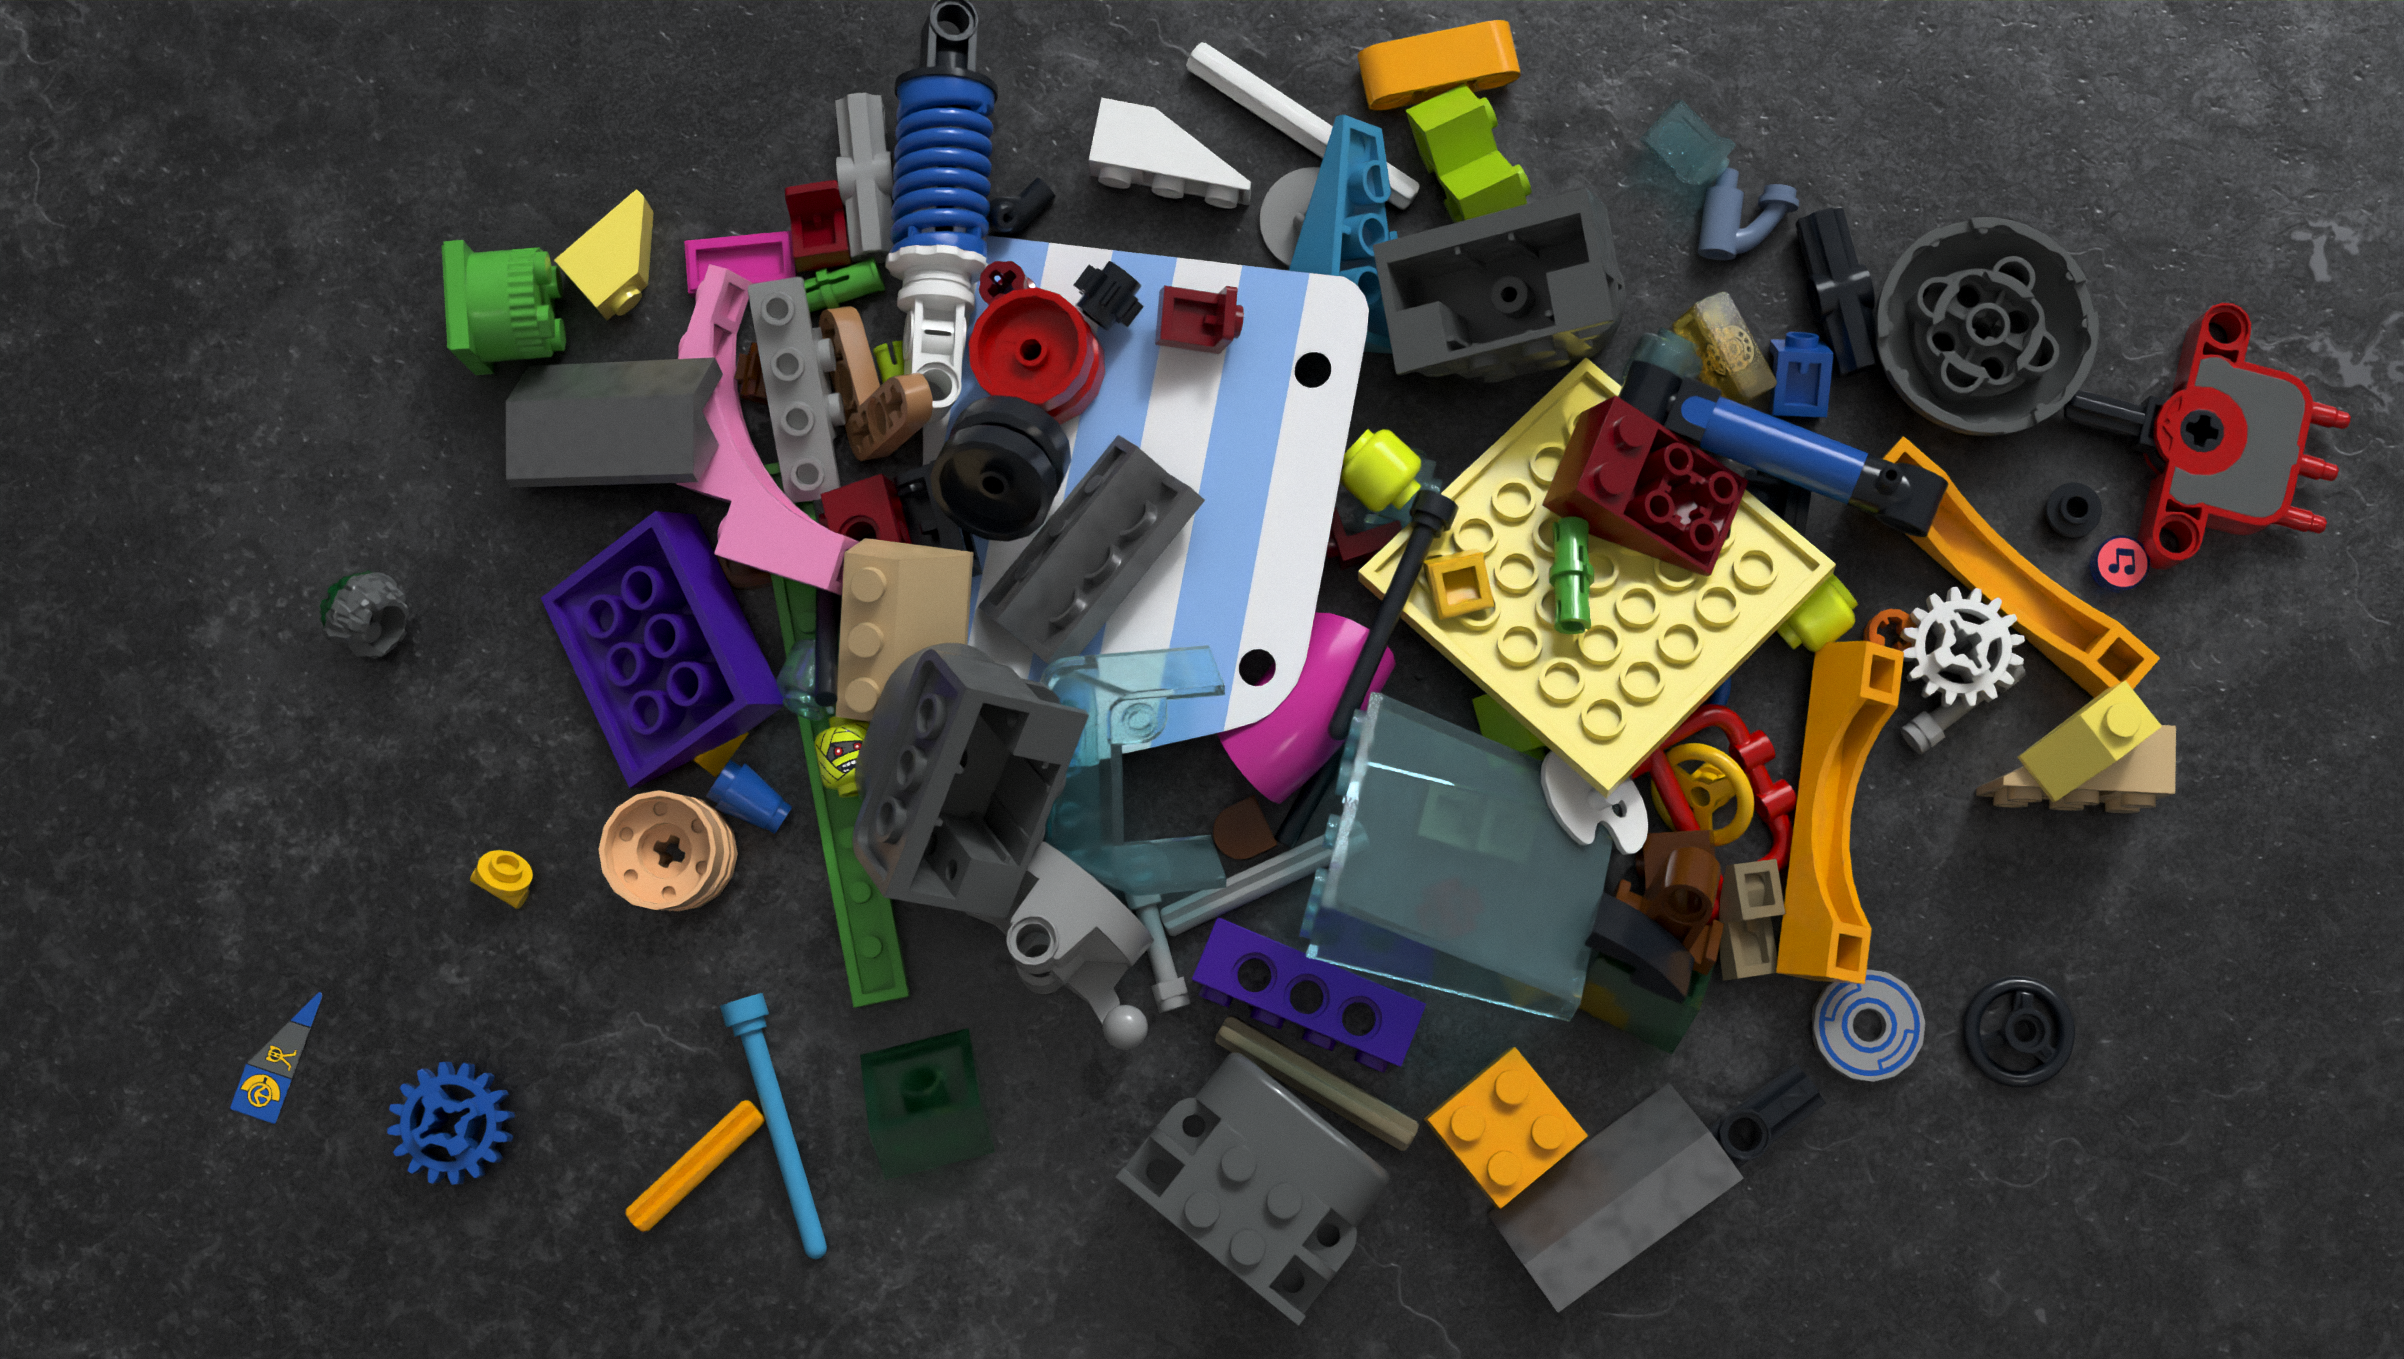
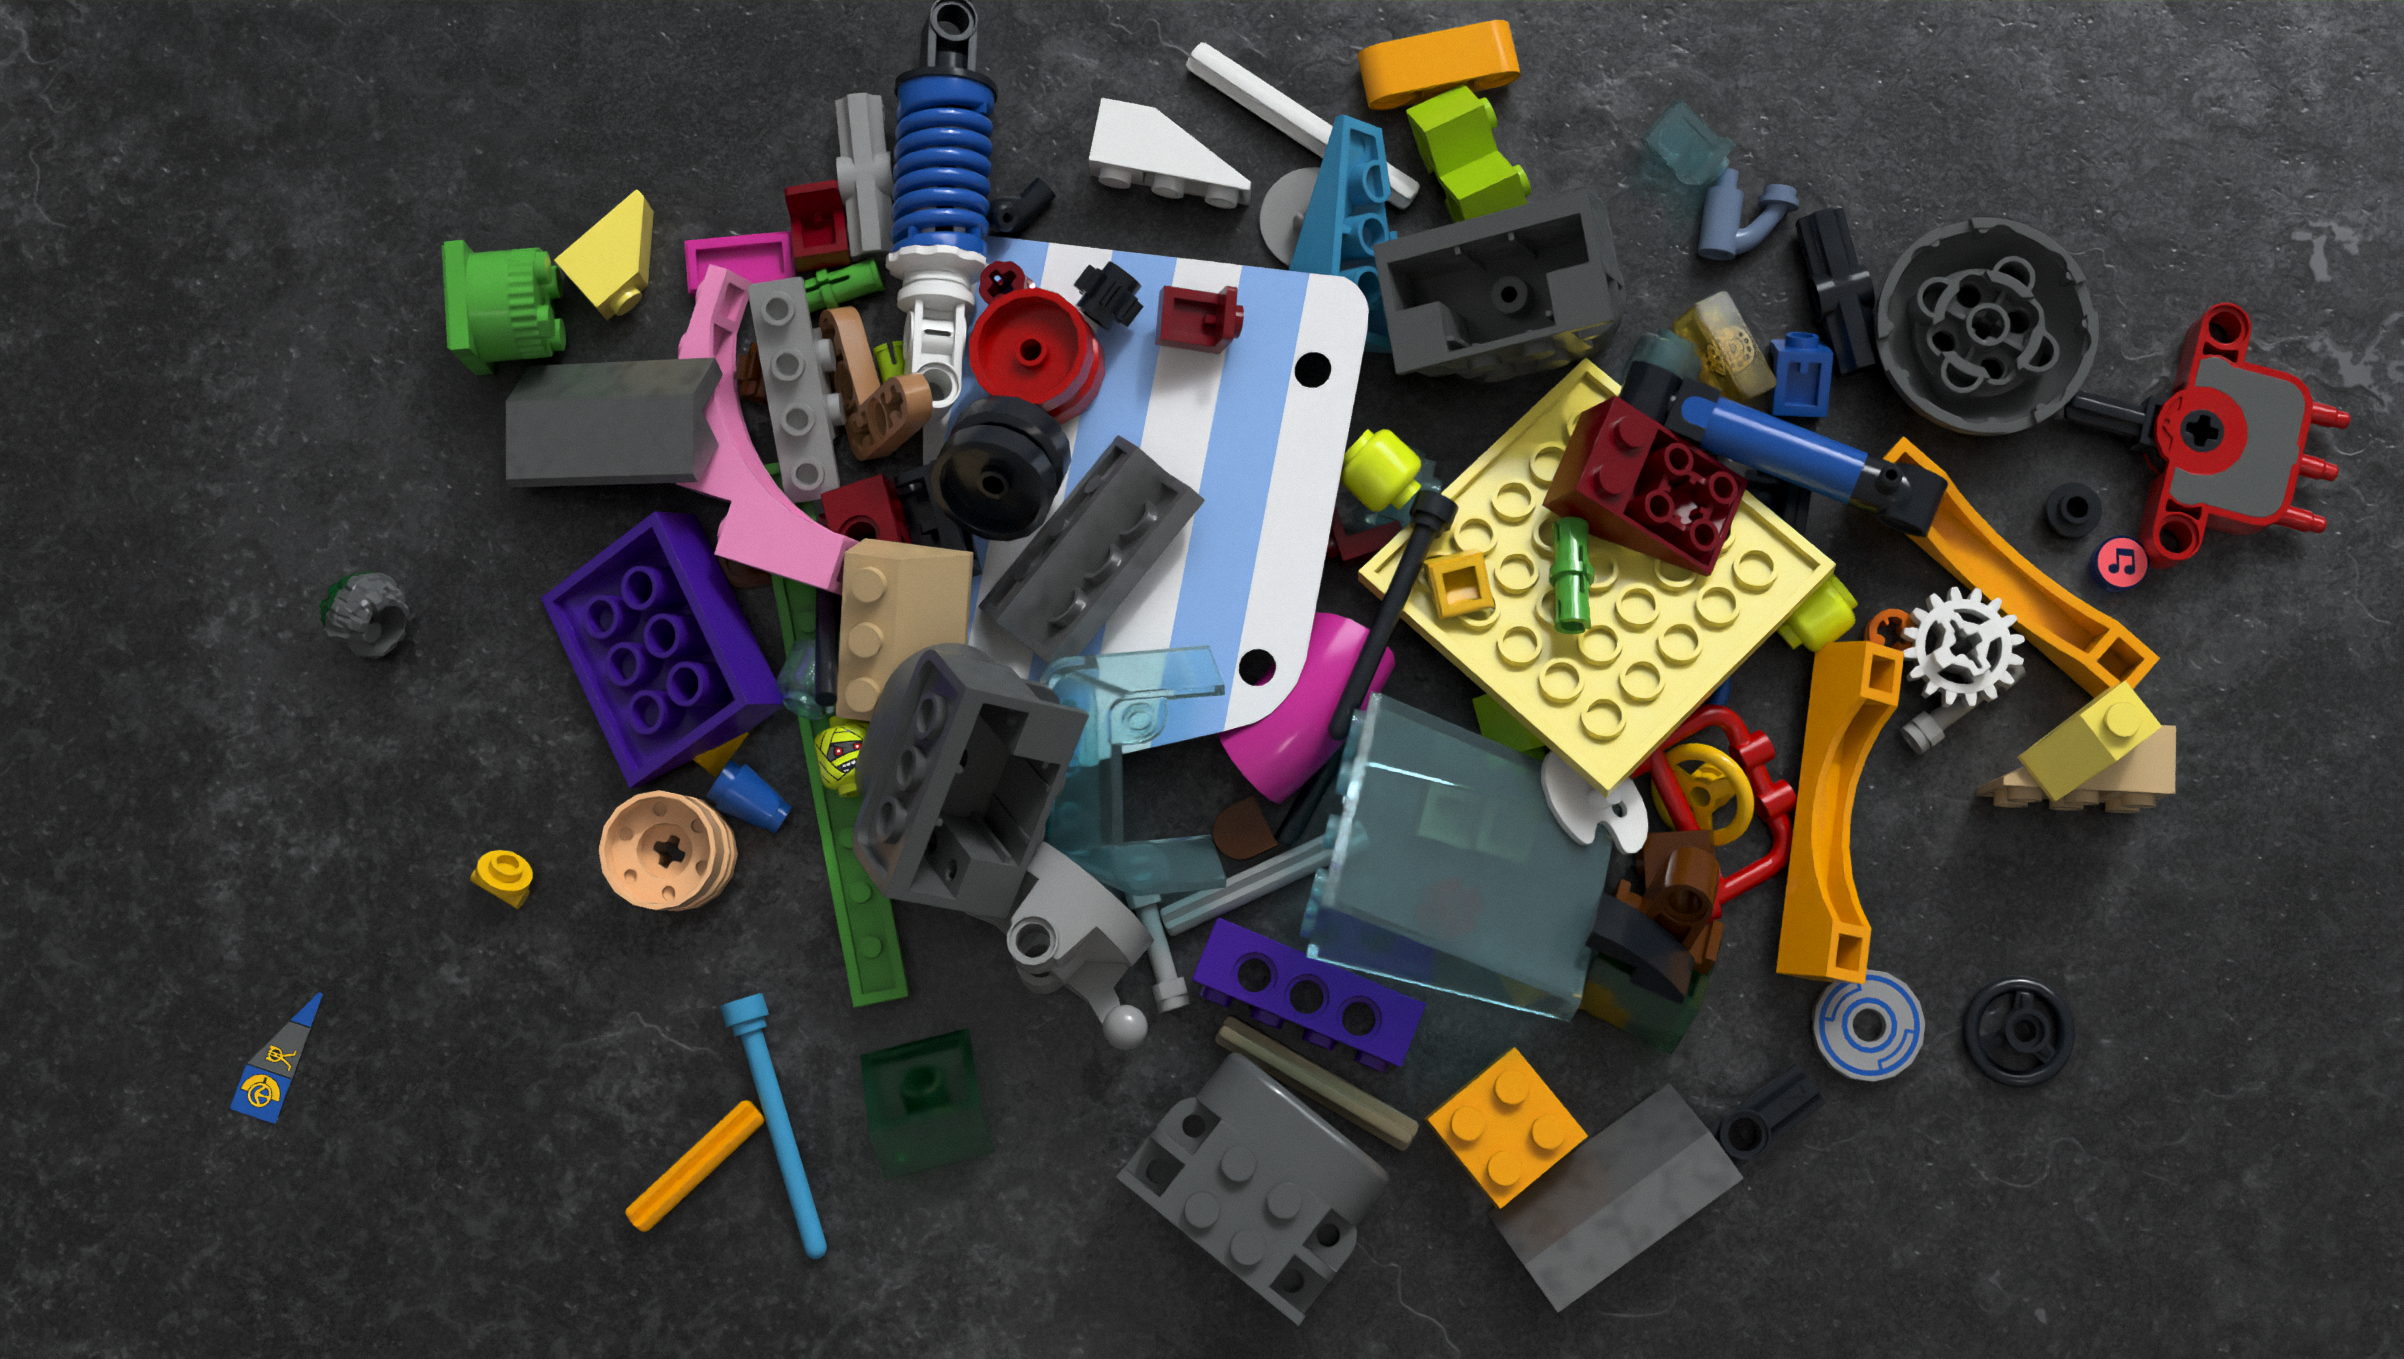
blue gear [387,1062,515,1185] -> none
dark tan slope [1719,859,1786,981] -> none

